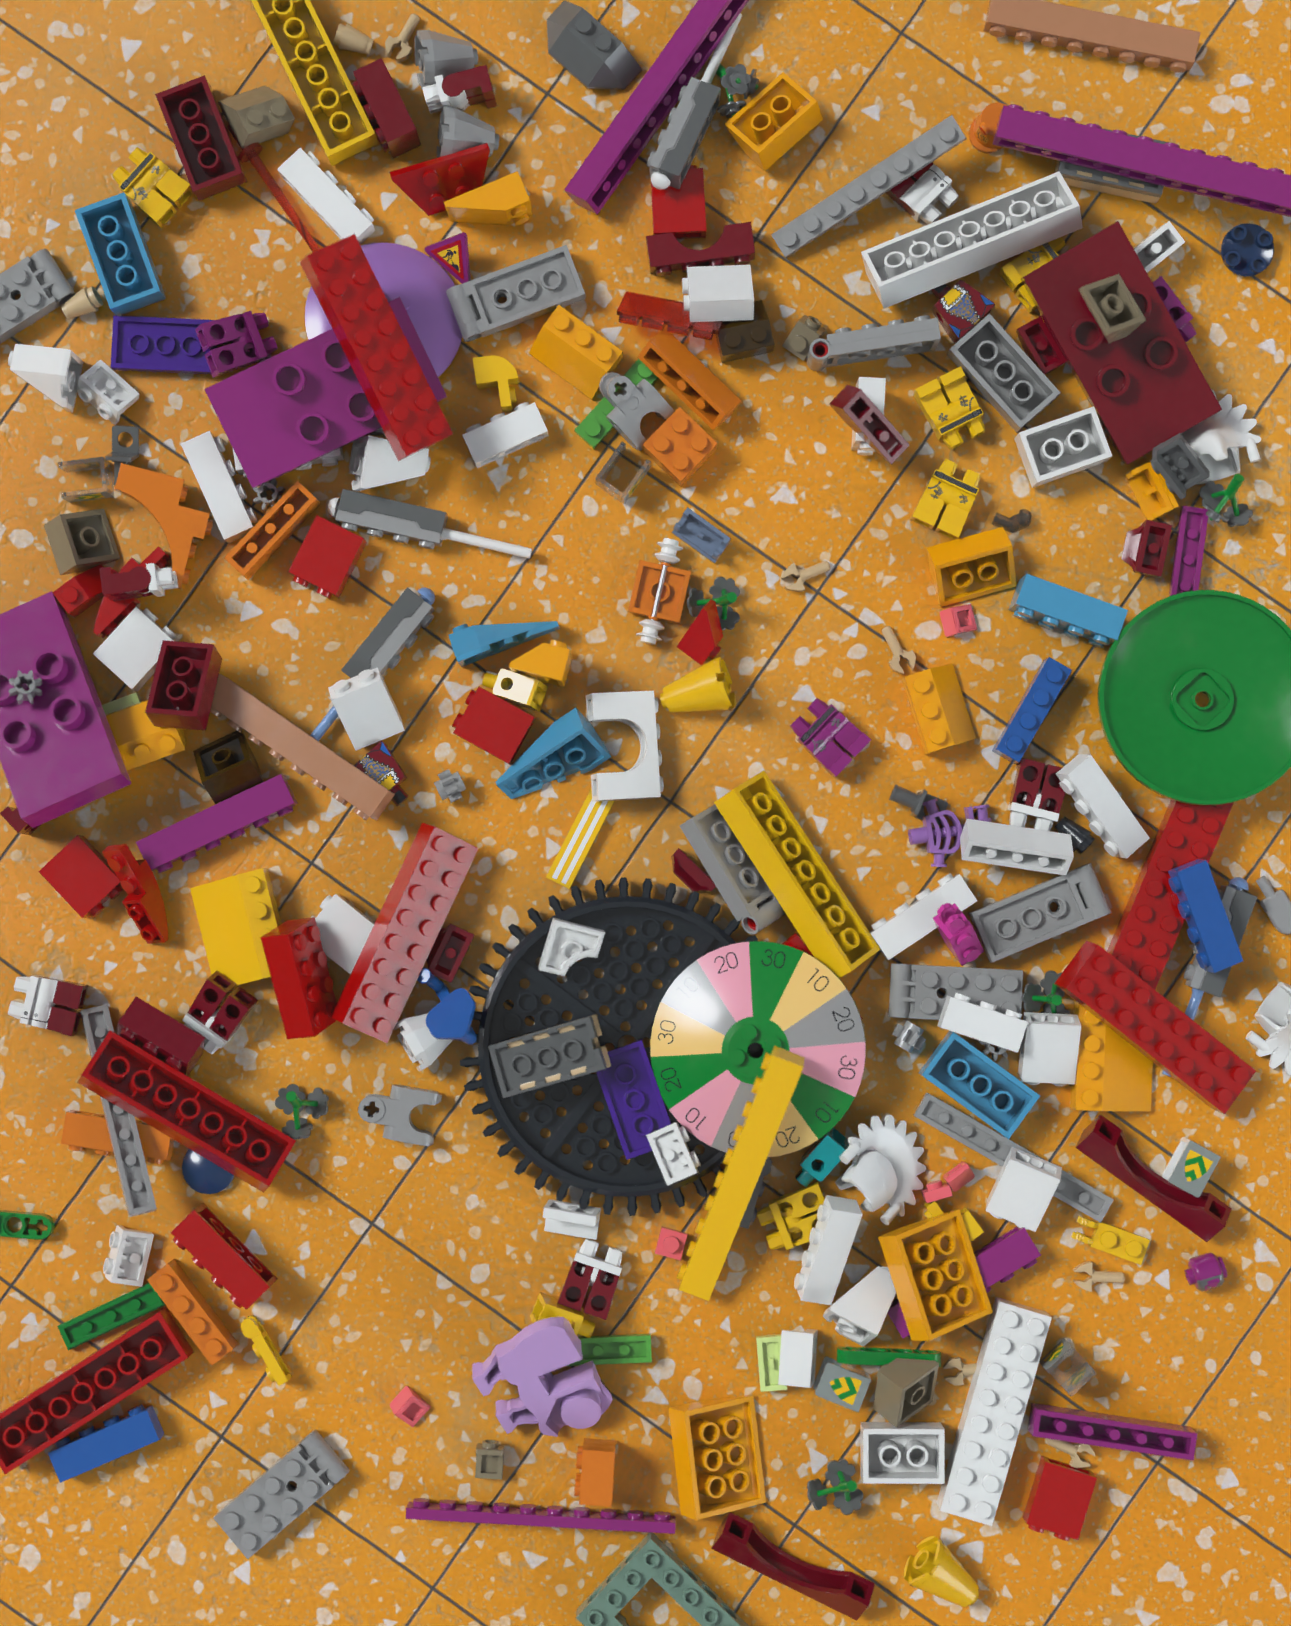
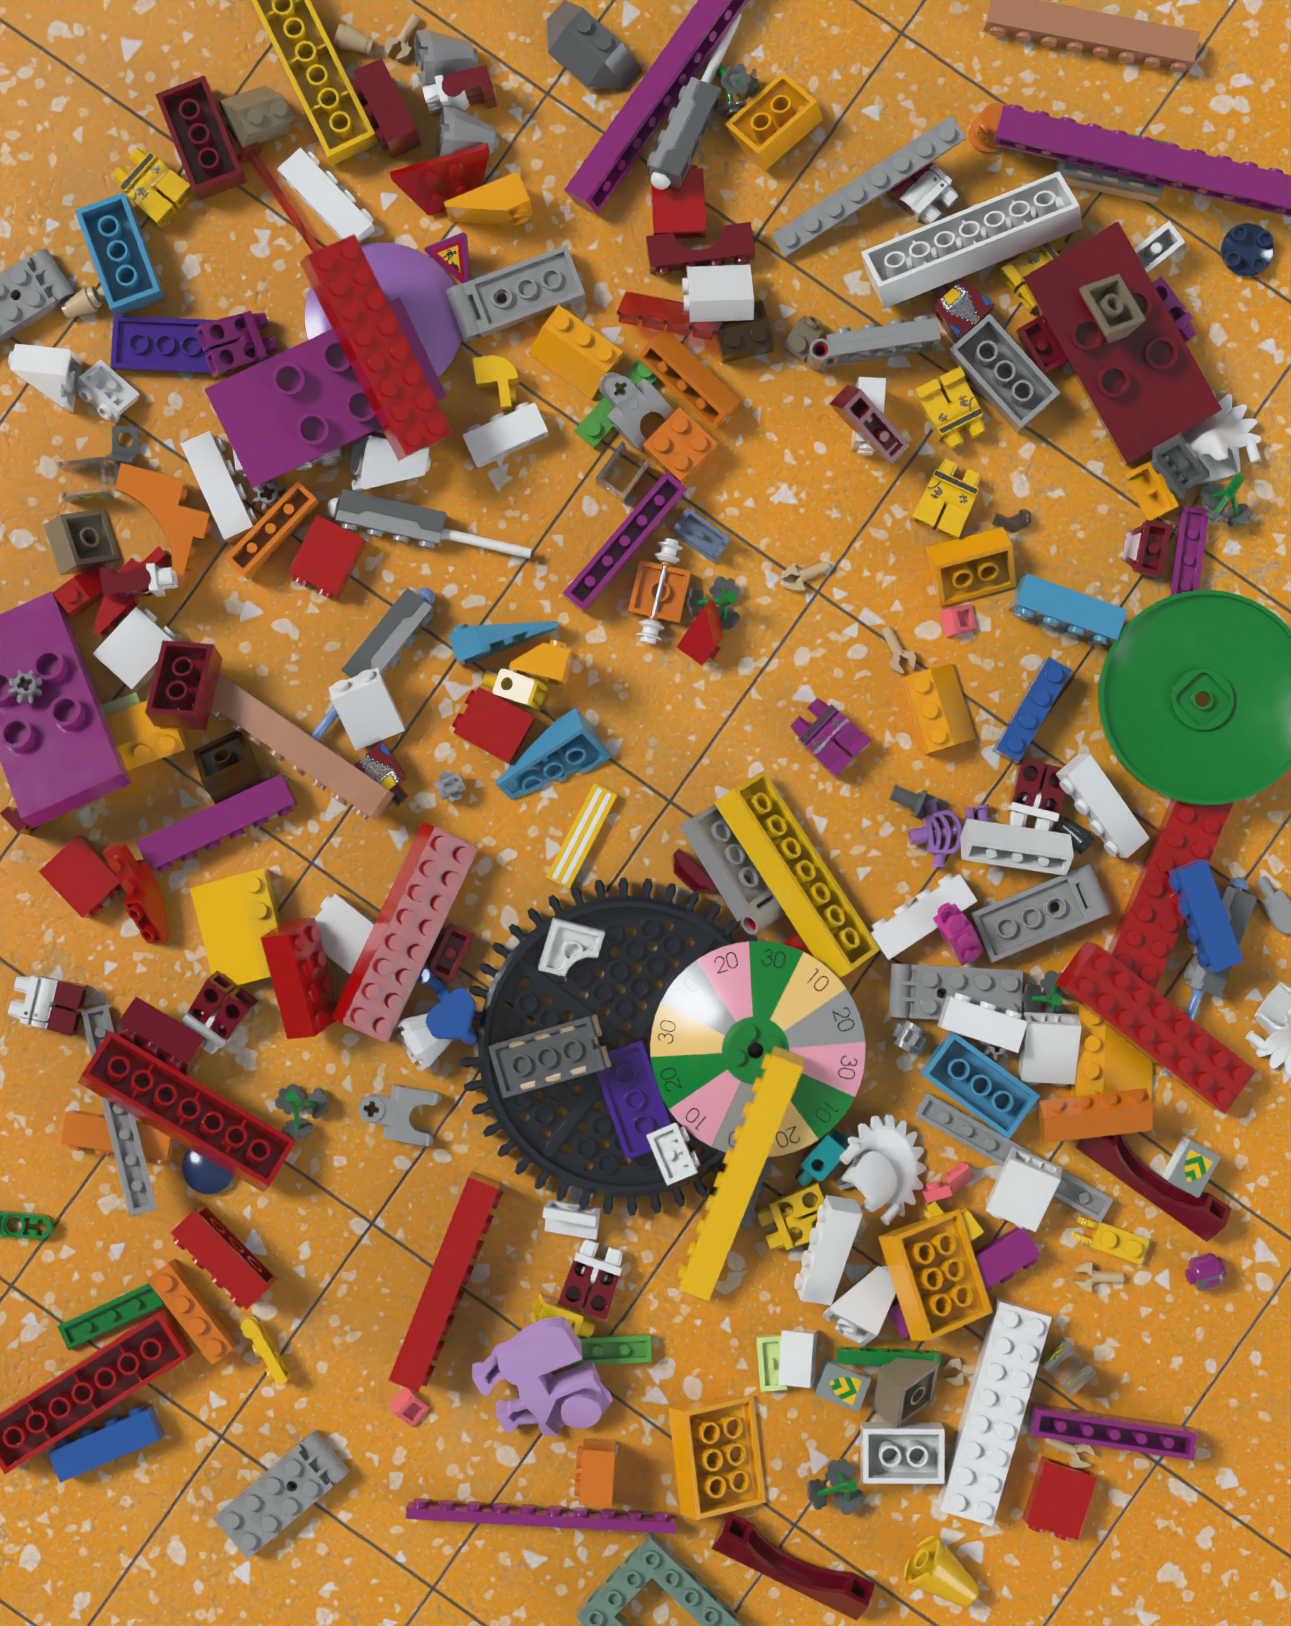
white bracket [103,1225,154,1287] -> none
dark tan bracket [475,1440,504,1480] -> none
white arch [586,691,664,802] -> none
coral plate [655,1226,687,1260] -> none
yellow cone [660,657,736,713] -> none
white brick [1014,406,1112,488] -> none
none -> red brick [388,1171,504,1392]
none -> magenta brick [563,471,687,614]
none -> orange brick [1039,1088,1153,1143]

